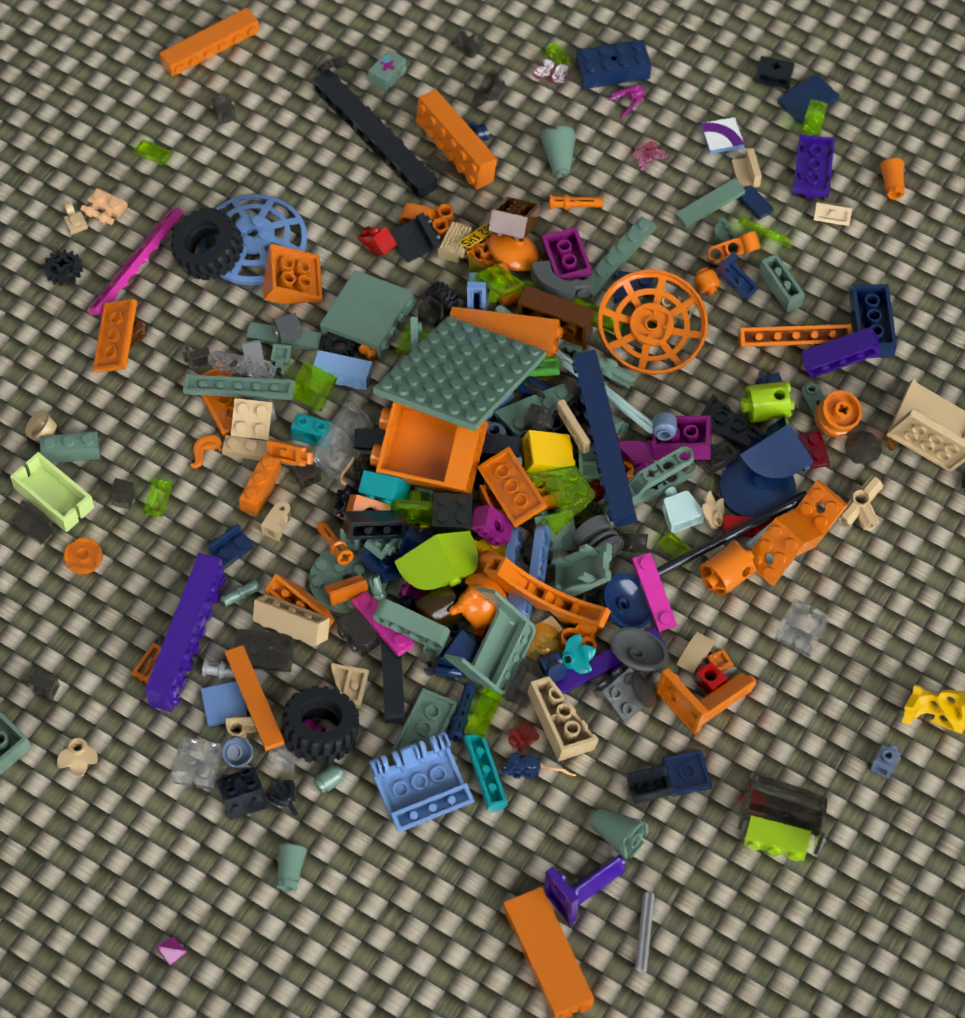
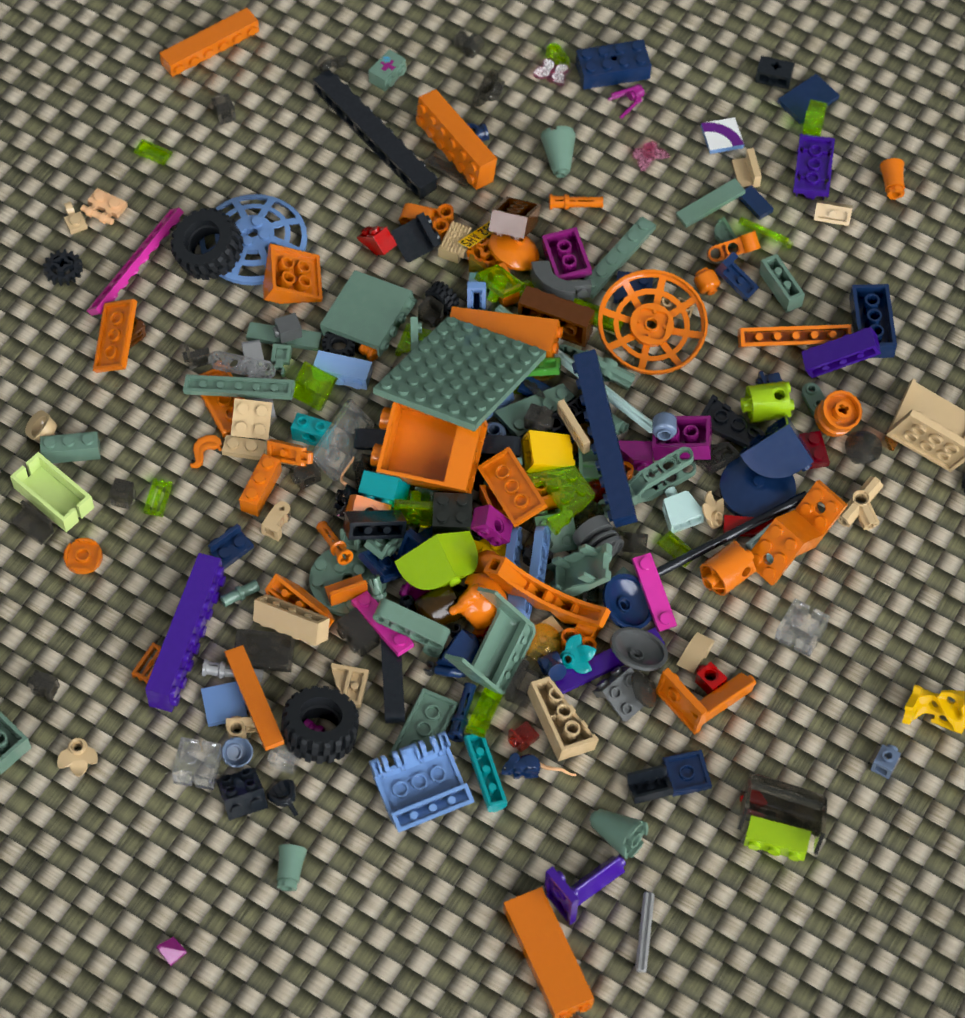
sand green brick [313,764,344,794] -> none
orange tile [706,648,734,672] -> none

